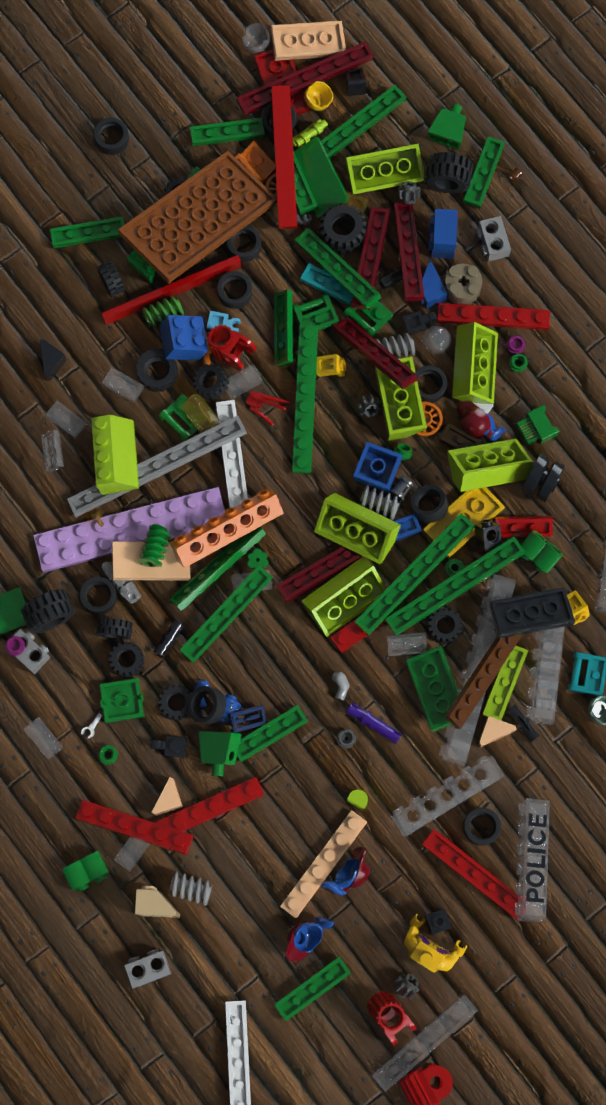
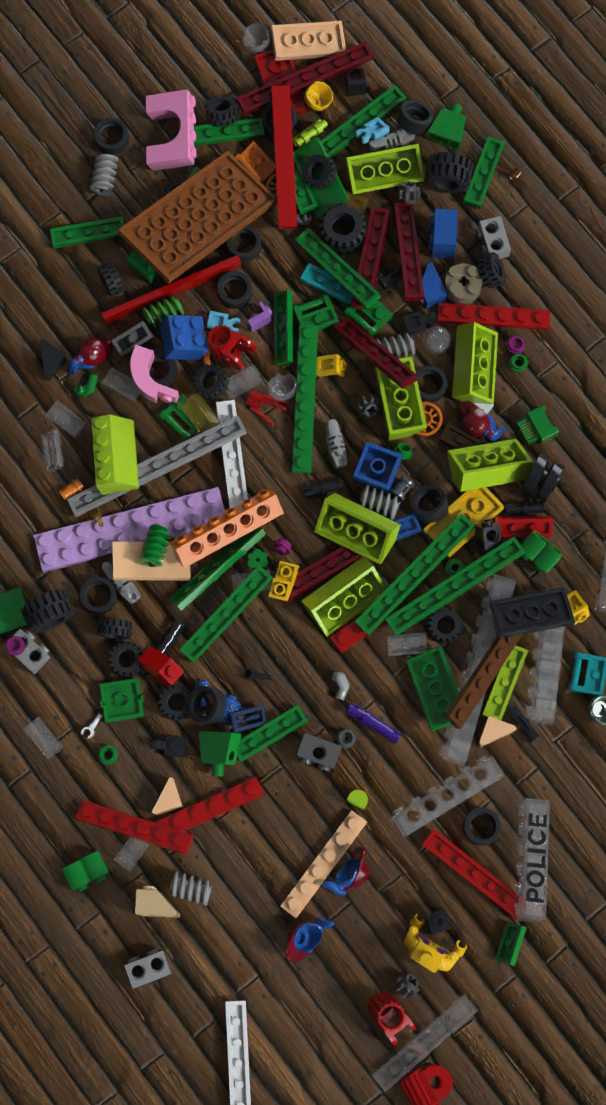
green plate [274,956,351,1021] -> none
none -> orange pin [59,478,84,500]
none -> dark red hair [68,337,113,376]
none -> green arm [75,374,98,398]
none -> light grey piece [90,154,119,196]
none -> dark grey brick [111,321,153,357]
none -> bright pink arch [130,345,179,403]
none -> red slope [137,646,184,687]
none -> bright pink arch [146,89,196,171]
none -> black tyre [205,95,239,127]
none -> black hand [243,668,271,681]
none -> medium lavender bracket [248,301,272,332]
none -> clear hair [267,373,297,401]
none -> yellow slope [268,561,299,601]
none -> magenta plate [273,538,291,555]
none -> dark grey brick [297,733,342,772]
none -> black tyre [302,154,338,190]
none -> black pin [303,477,343,499]
none -> light grey hinge [325,419,347,469]
none -> medium azure plate [356,117,389,144]
none -> light grey hinge [369,129,415,153]
none -> black tyre [397,100,434,135]
none -> black tyre [477,252,506,289]
none -> green plate [495,921,526,966]
none -> black pin [504,500,544,516]

